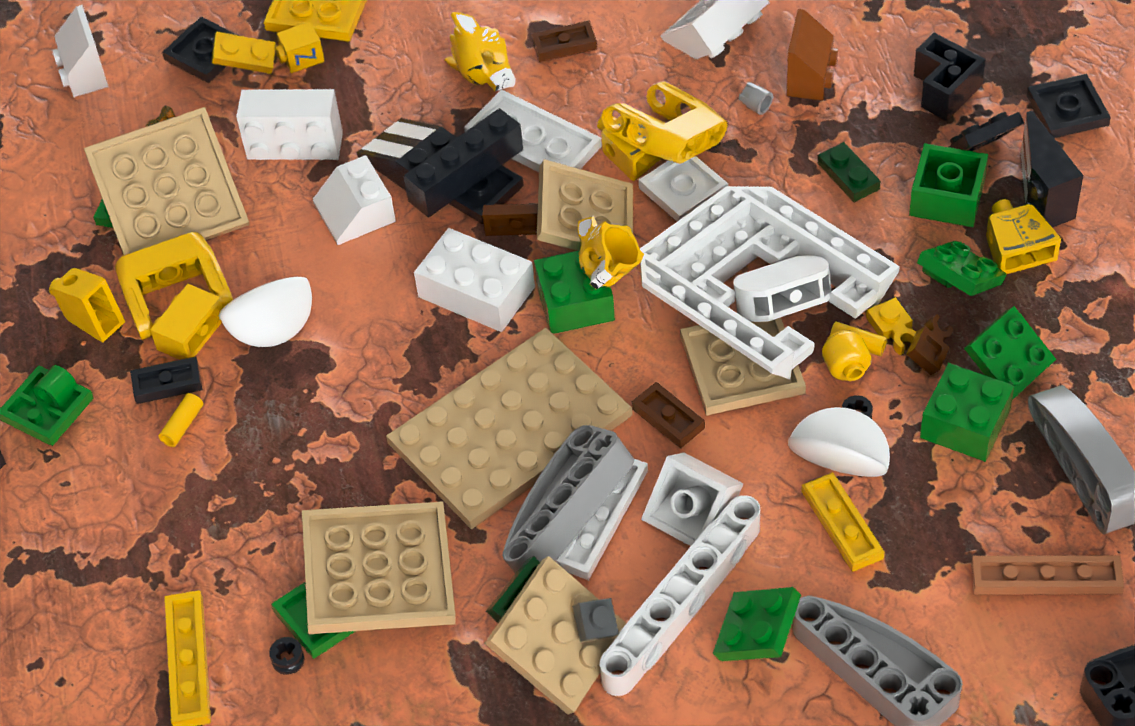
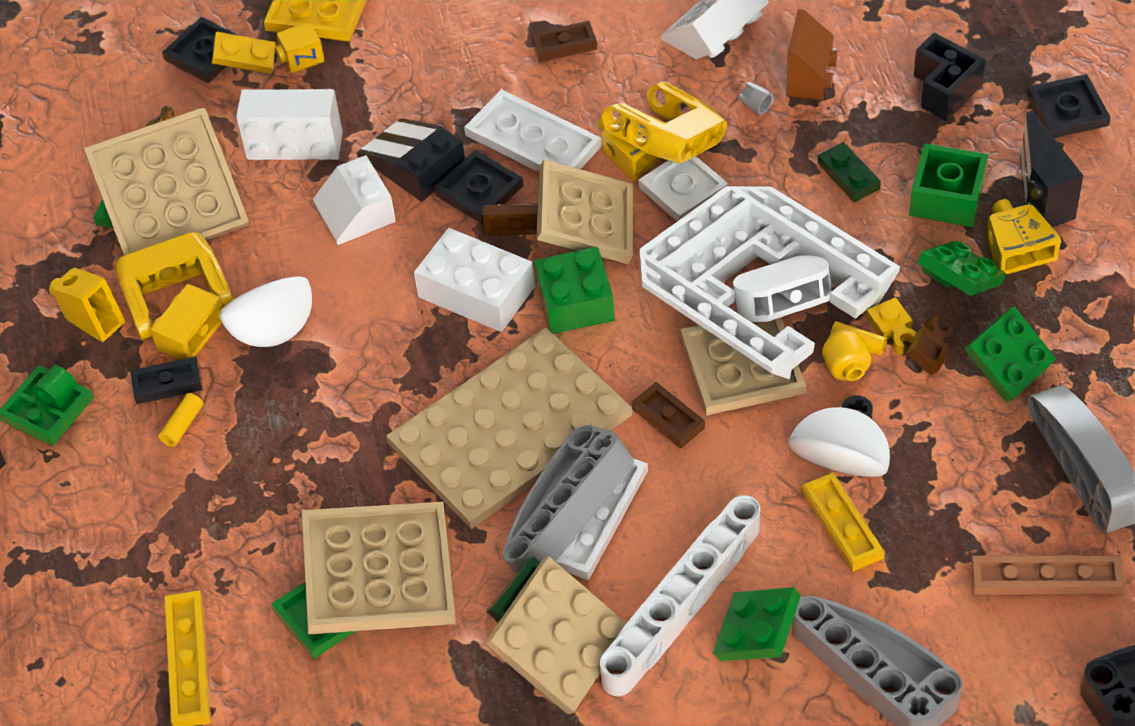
white slope [52,5,108,97] -> none
black bush [269,637,305,675] -> none
black brick [403,108,523,218] -> none
yellow piece [445,12,515,91] -> none
dark grey plate [572,598,619,642] -> none
yellow piece [577,217,644,290] -> none
white slope [641,453,744,546] -> none
green brick [920,363,1014,462] -> none
black plate [949,111,1024,151] -> none

